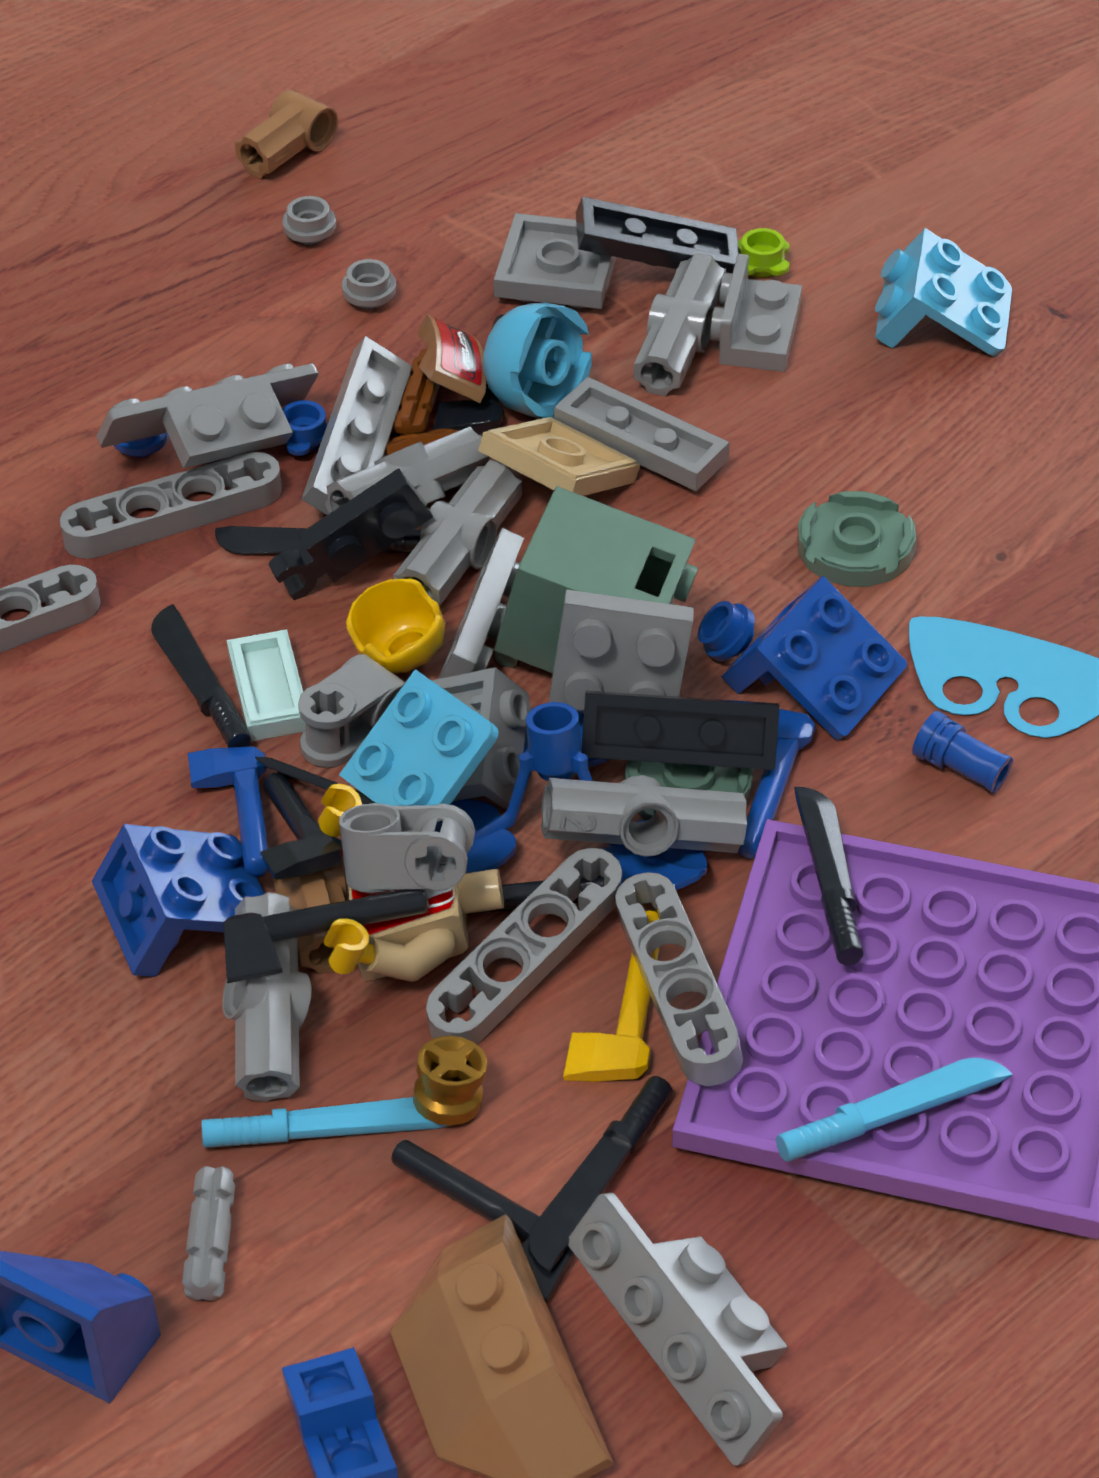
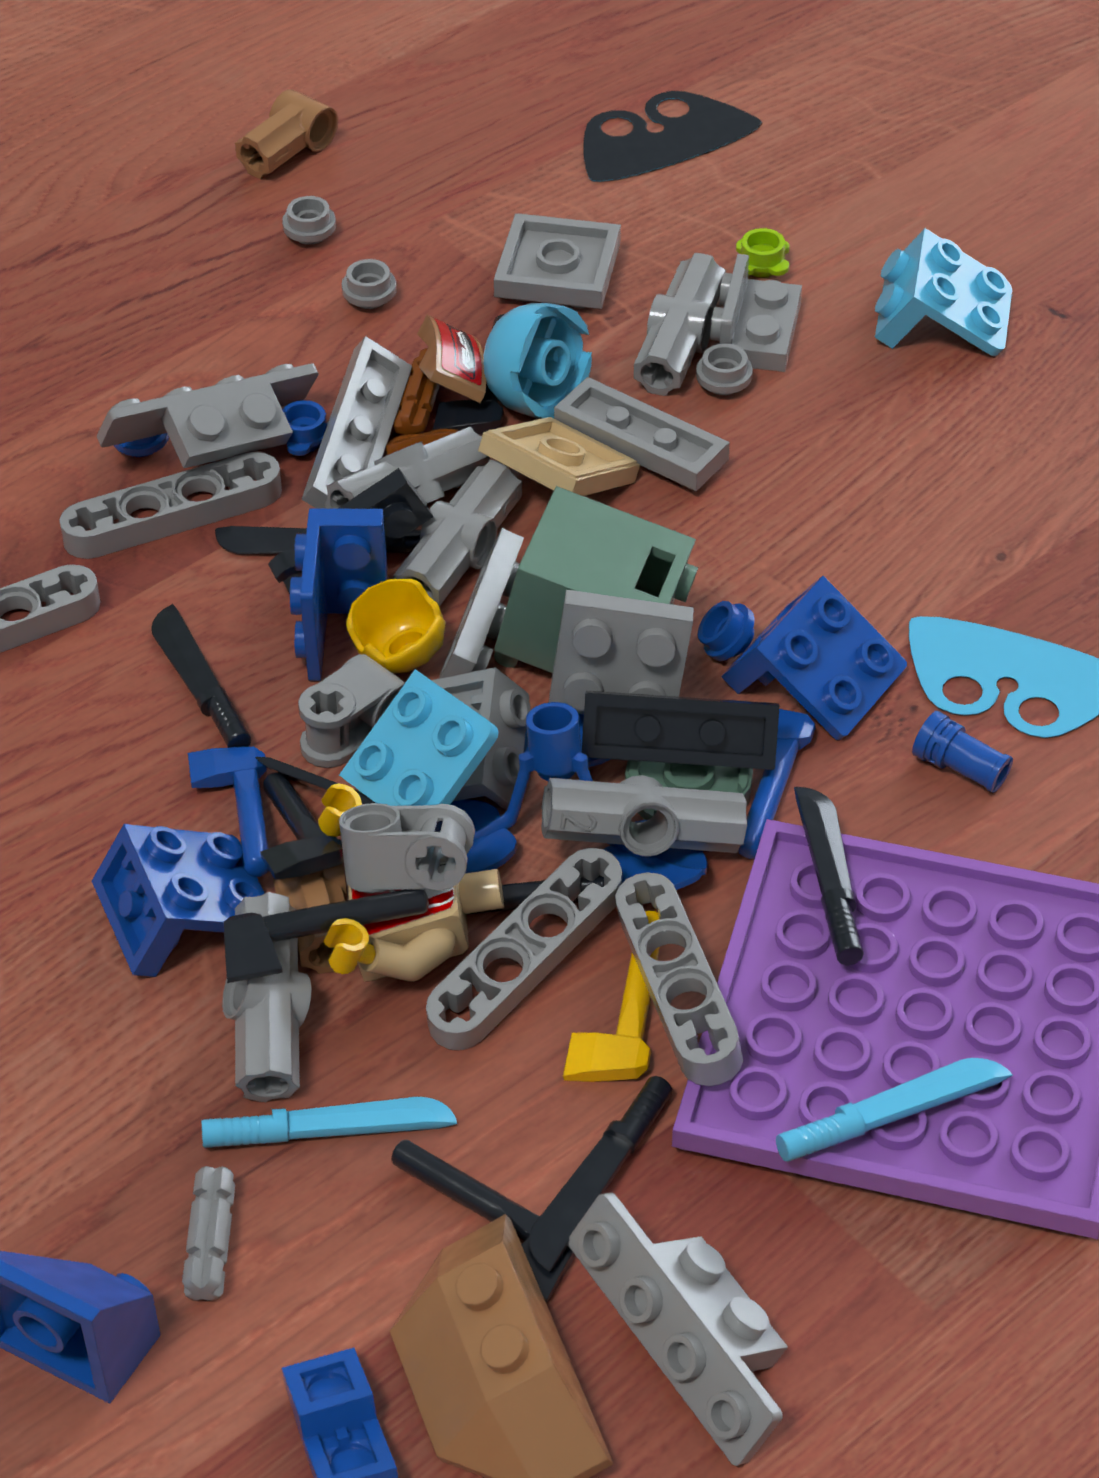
light aqua tile [226,629,306,742] -> none
pearl gold wheel [413,1036,487,1126] -> none
black plate [575,197,739,273] -> none
sand green tile [797,491,916,587] -> none
none -> blue bracket [290,508,388,681]
none -> black piece [583,91,762,181]
none -> light grey plate [696,344,753,395]

